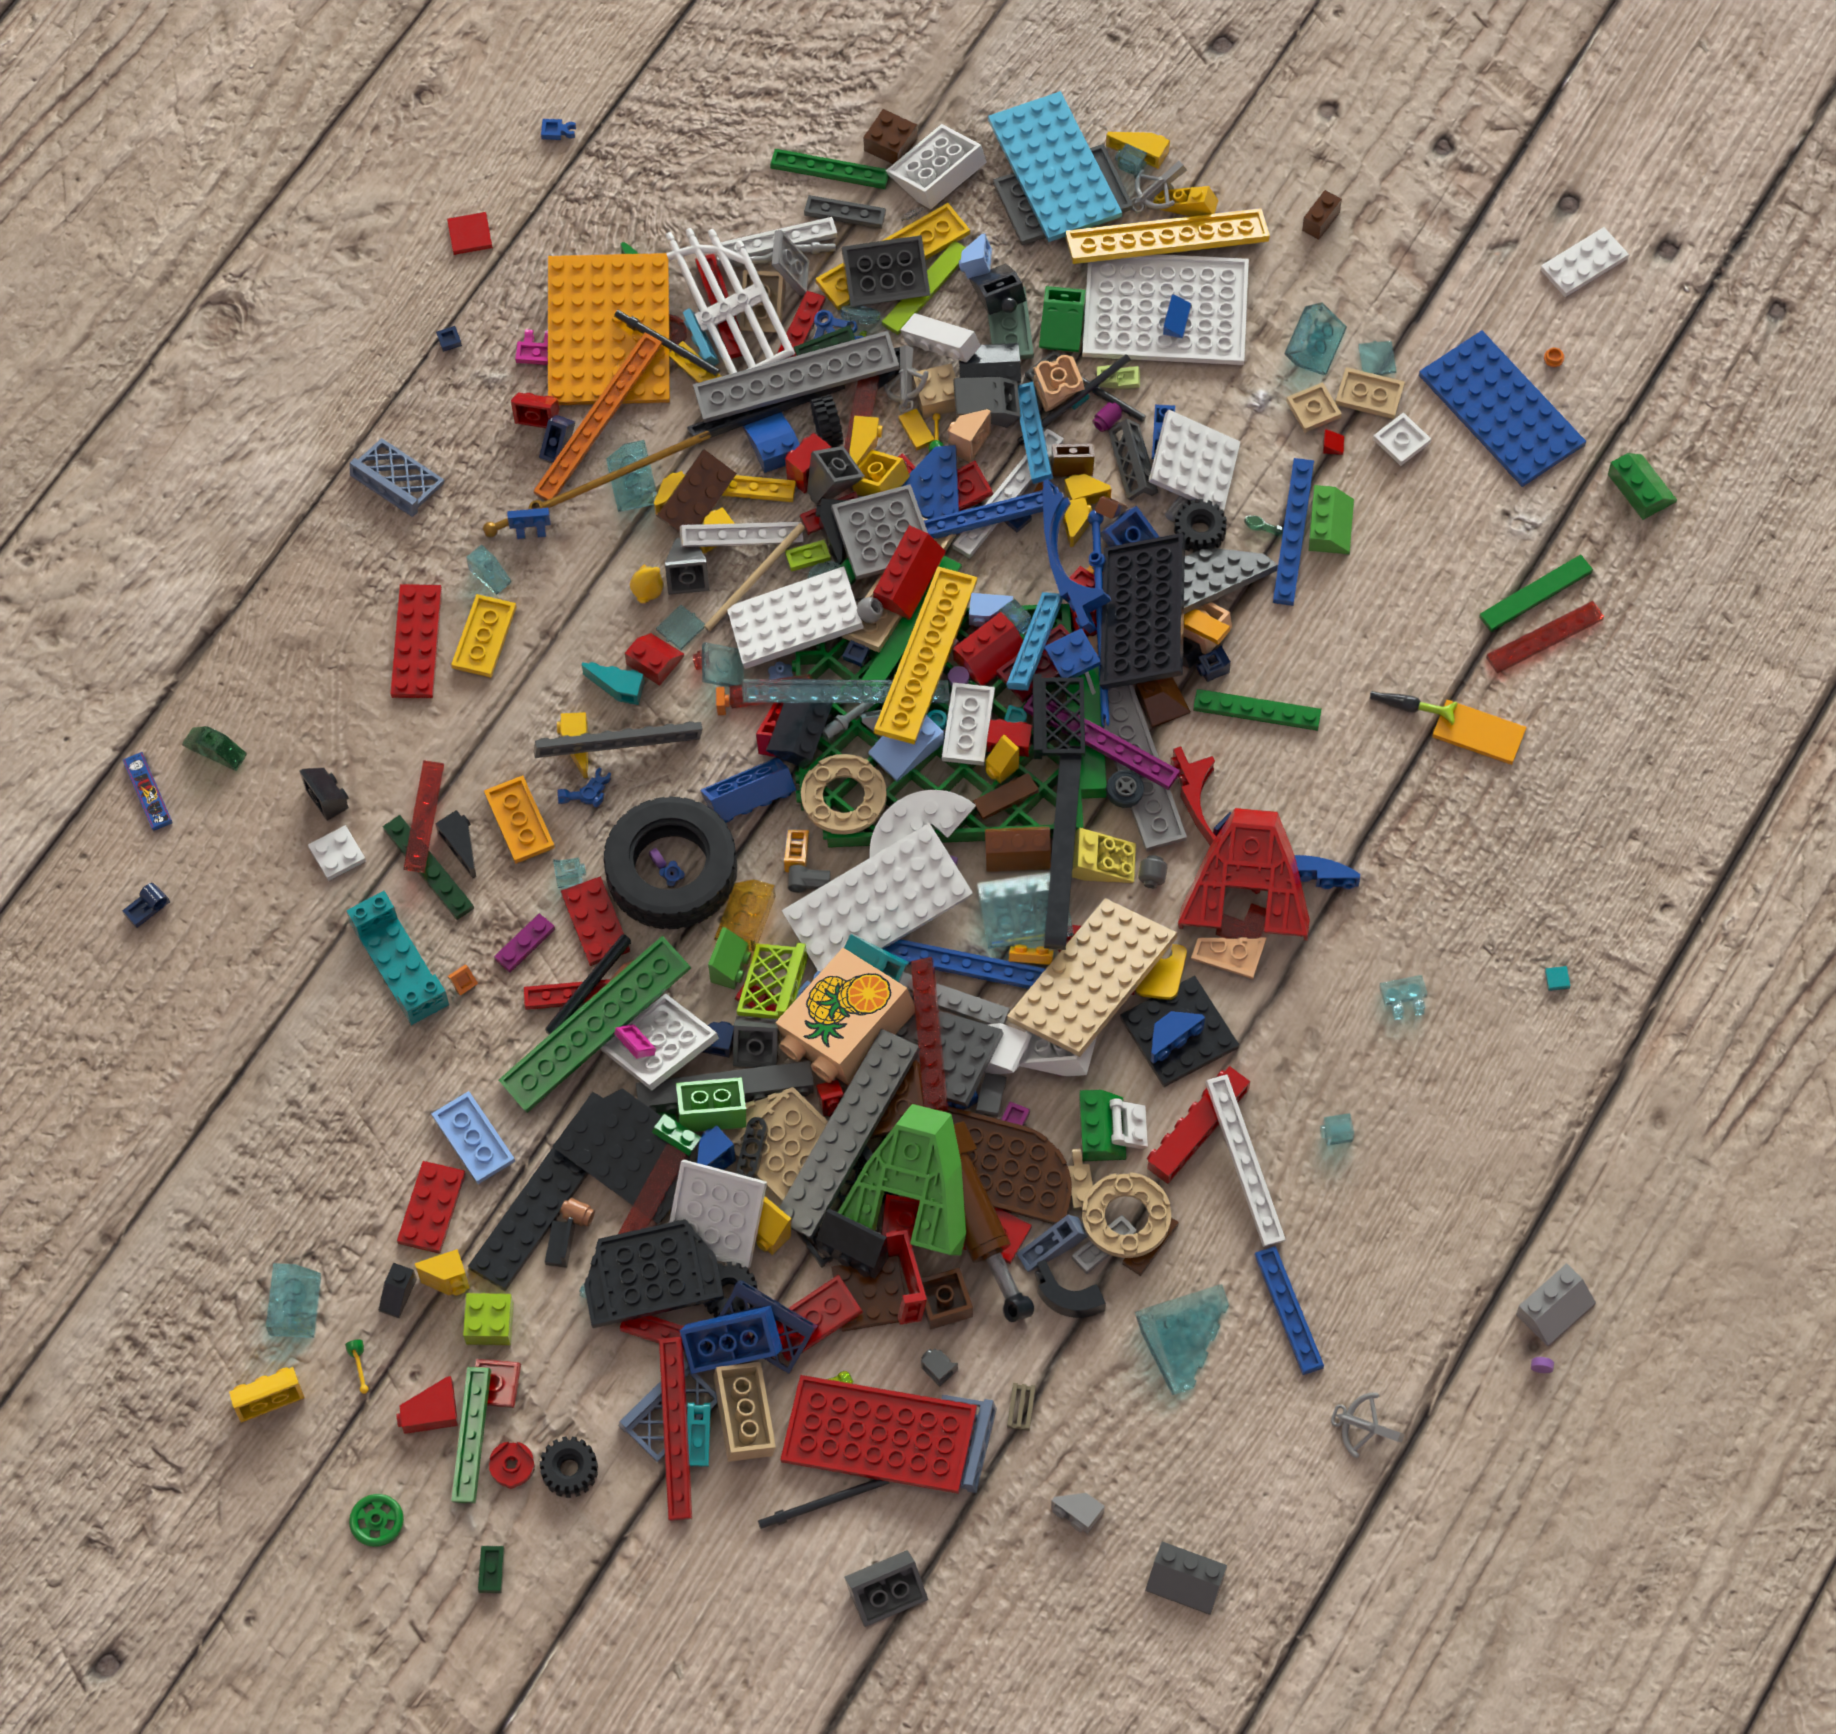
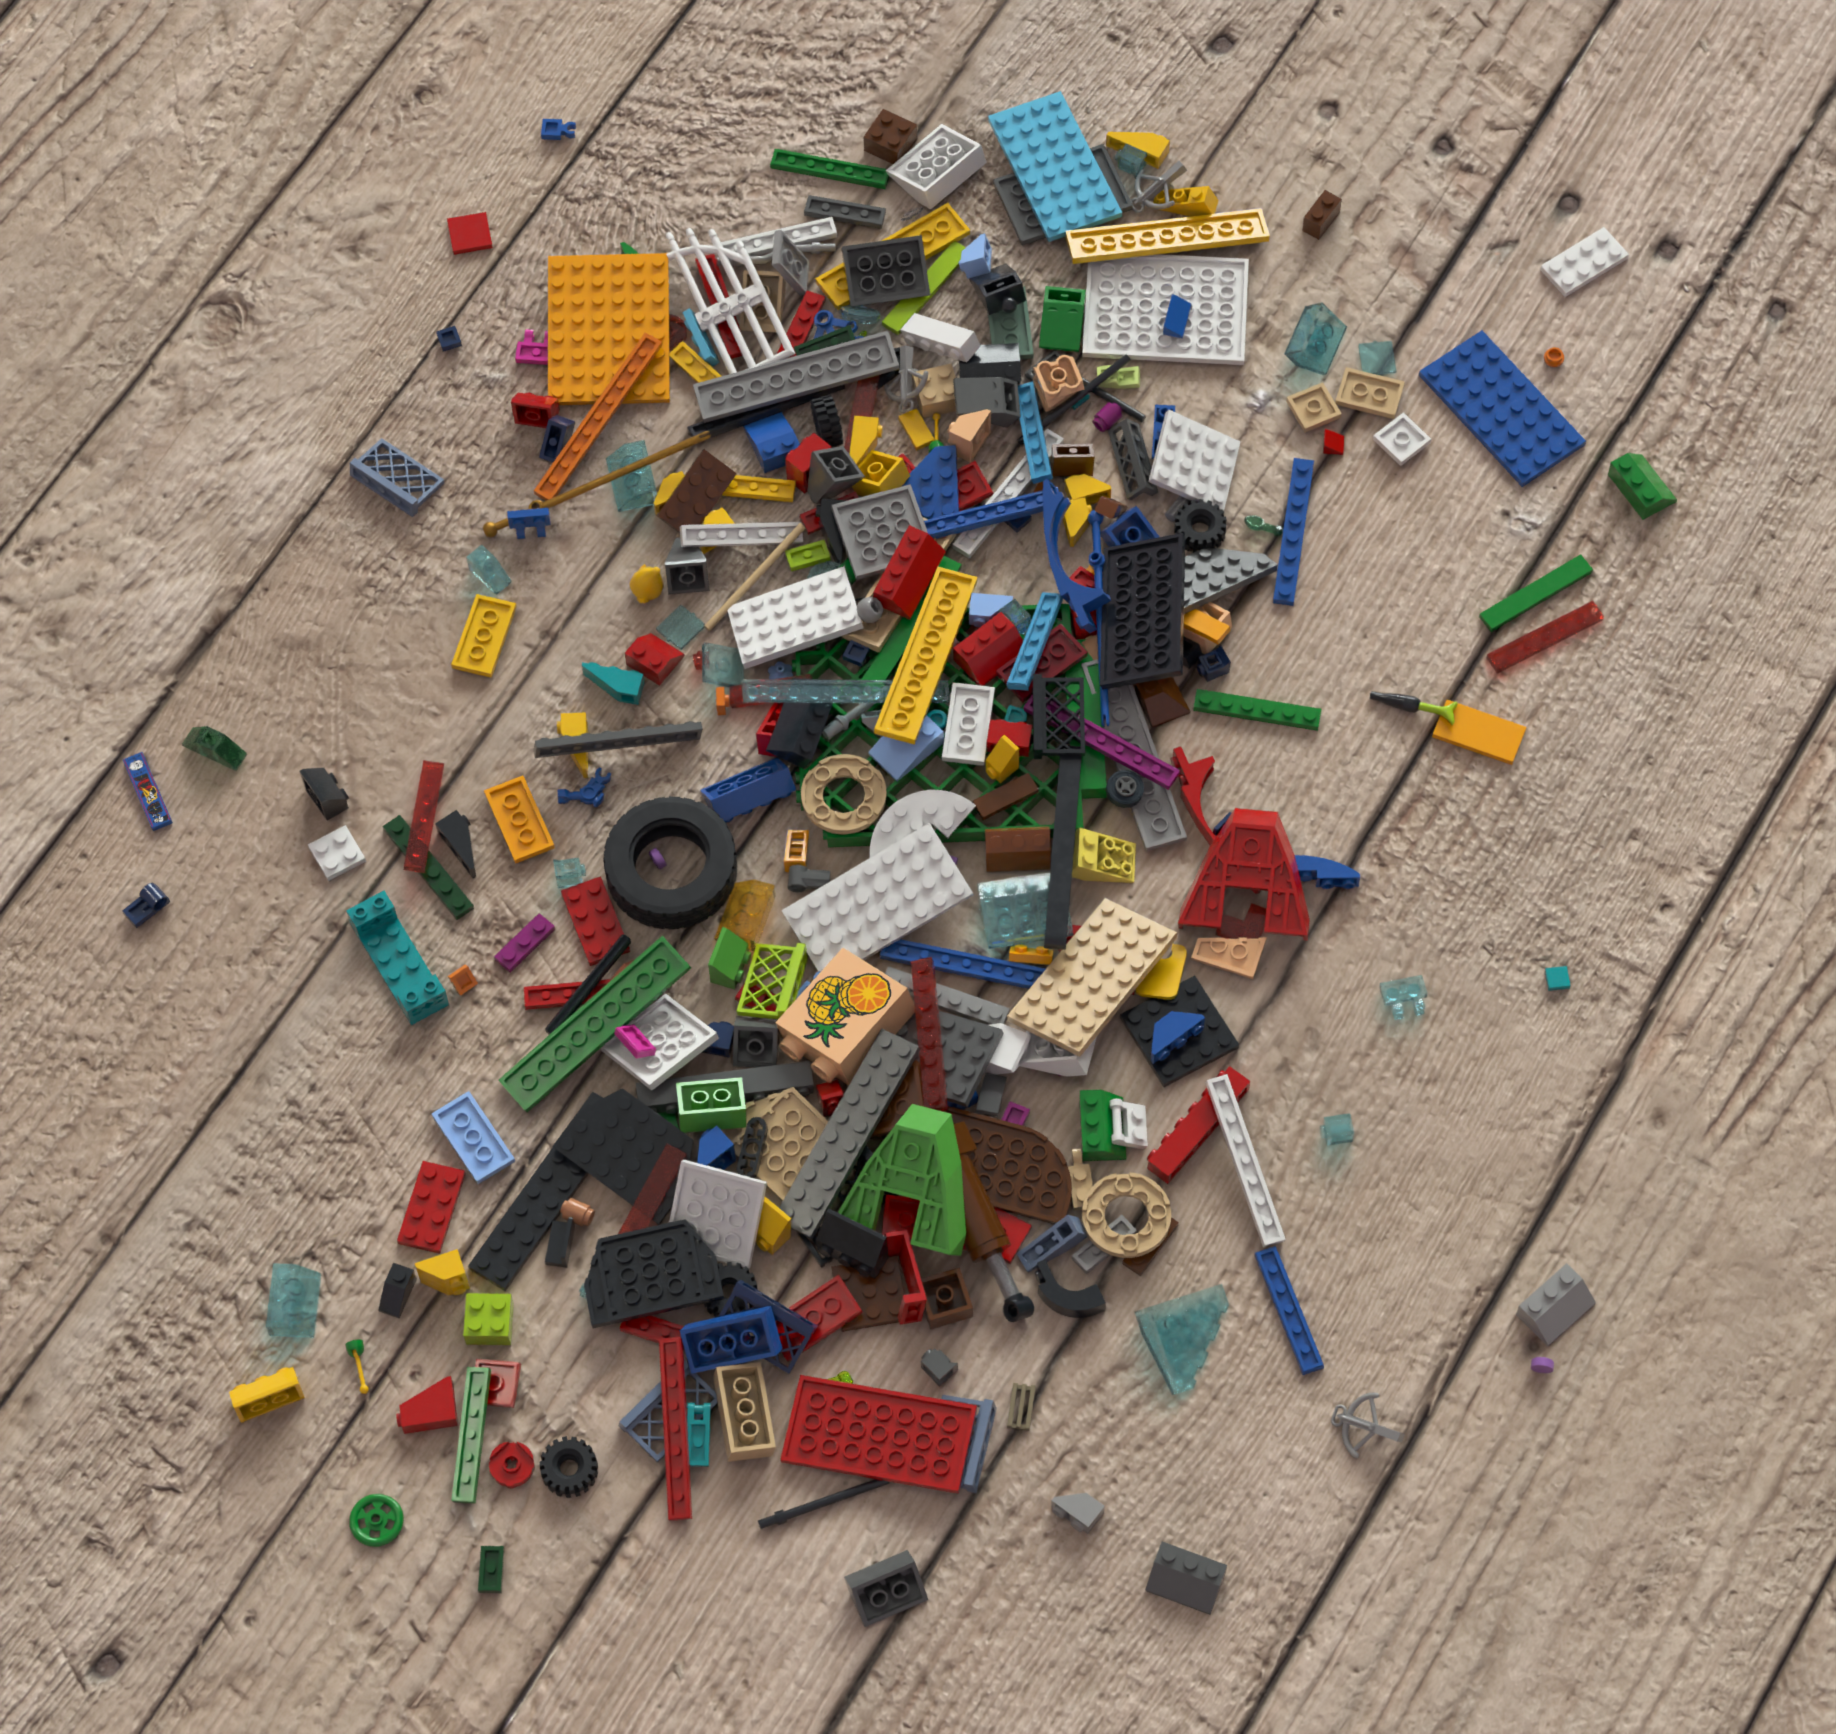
red plate [390,584,442,698] -> none
black bar [614,310,720,376] -> none
green plate [652,1114,702,1156] -> none
blue plate [659,861,685,886] -> none
teal slope [844,934,909,982] -> none
medium lavender tile [948,666,969,686] -> none
blue plate [1044,628,1101,678] -> none
dark grey head [1138,855,1168,889] -> none
bright green slope [1308,485,1354,555] -> none

